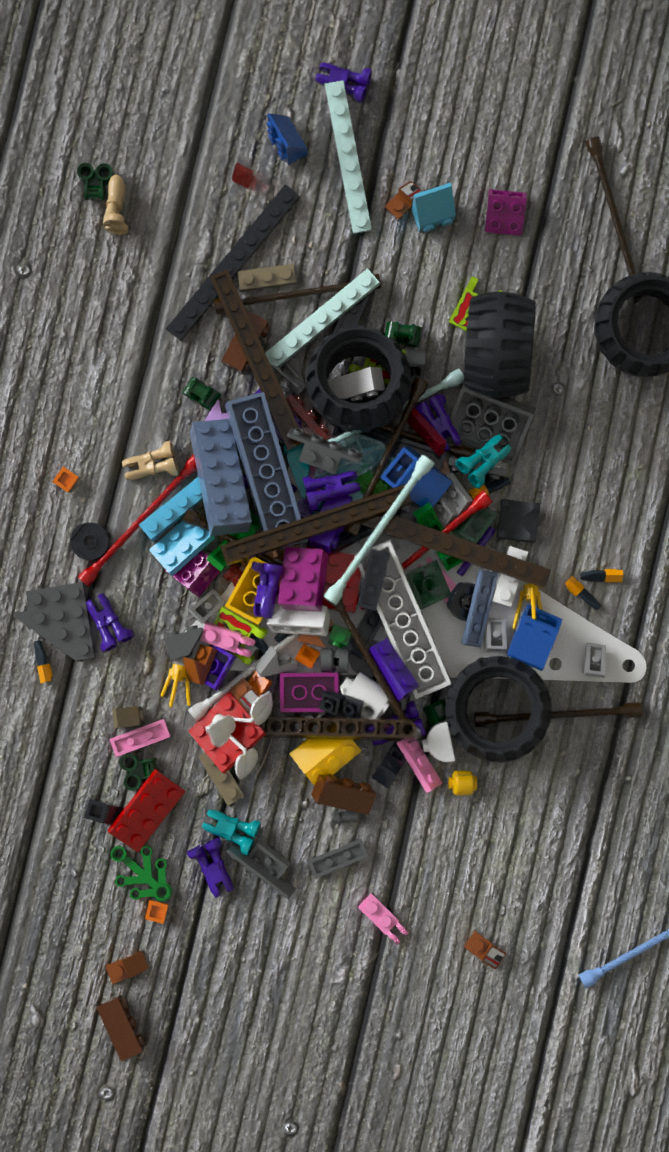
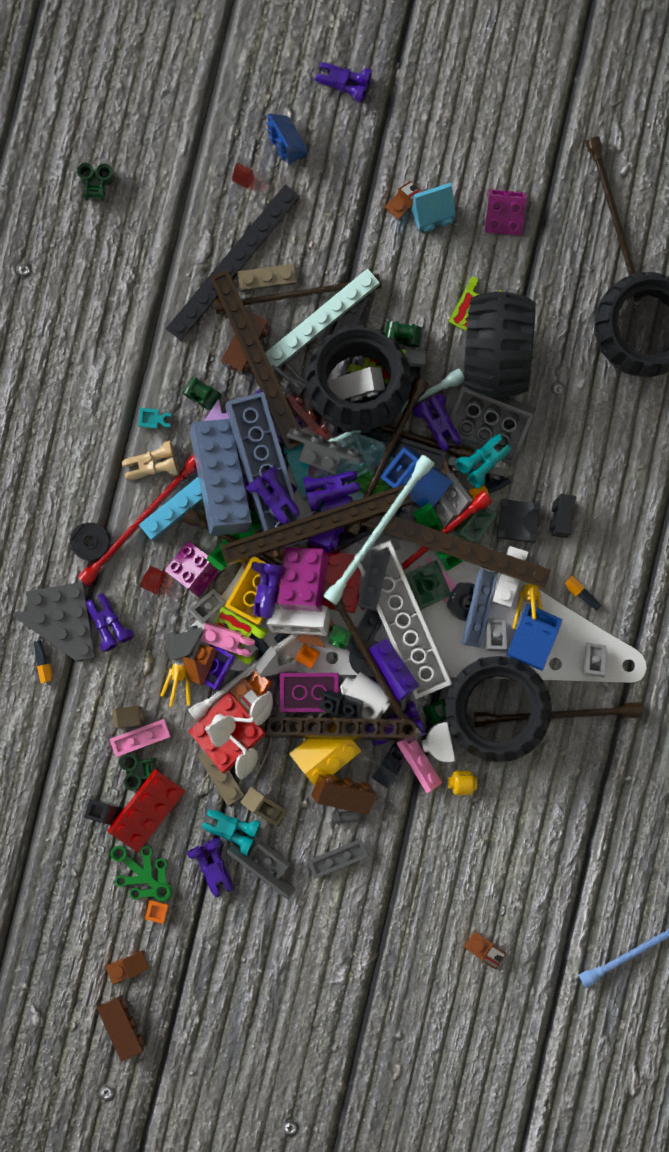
orange plate [52,466,79,493] -> none
tan piece [103,175,128,235] -> none
medium azure plate [149,521,215,576] -> none
clear red wheel [223,563,244,587] -> none
dark purple wheel [297,498,313,519] -> none
dark grey wheel [321,648,348,673] -> none
light aqua plate [325,80,372,234] -> none
bright pink hinge [358,893,409,945] -> none
dark red tile [405,407,446,456] -> none
dark purple bar [456,526,496,577] -> none
piece [580,569,623,582] -> none
none -> teal plate [138,407,172,429]
none -> clear red slope [140,565,167,594]
none -> dark tan slope [240,787,288,826]
none -> dark purple piece [246,465,300,525]
none -> black brick [549,494,577,538]

